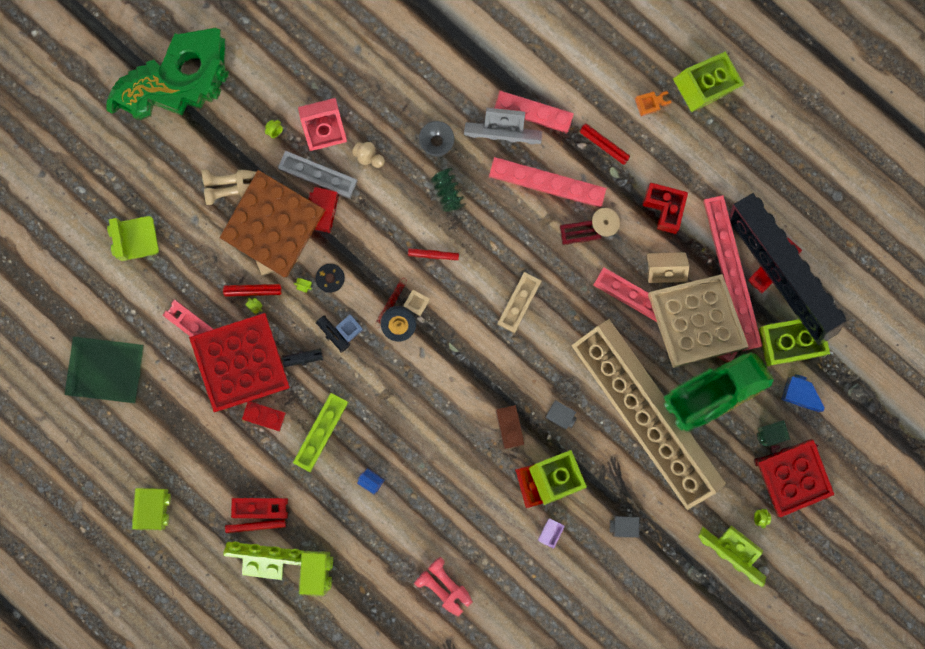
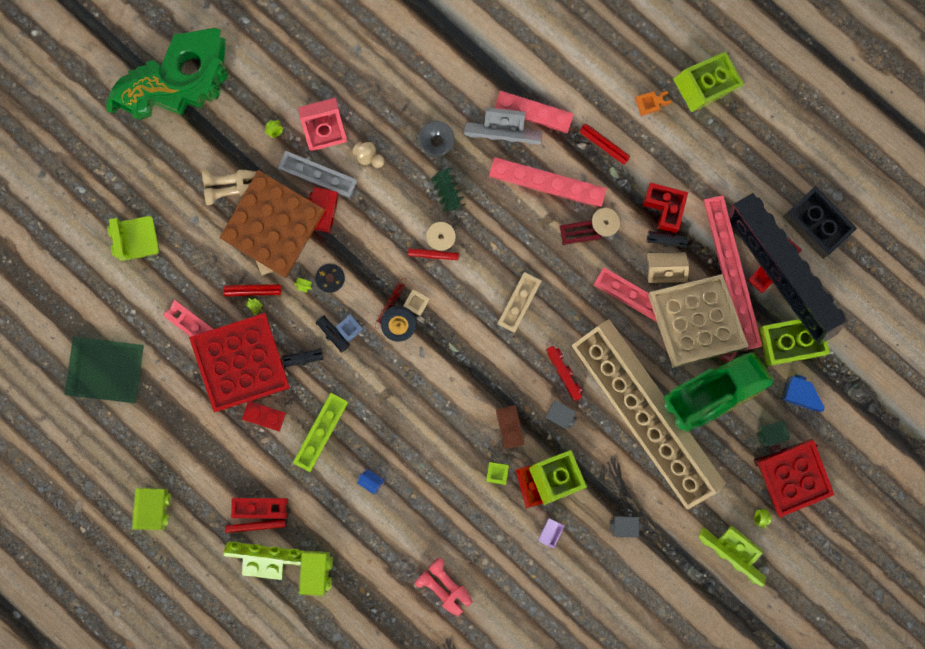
none -> tan piece [426,222,455,251]
none -> lime plate [486,462,509,485]
none -> red plate [546,345,583,402]
none -> black pin [646,230,688,248]
none -> black brick [782,186,857,258]

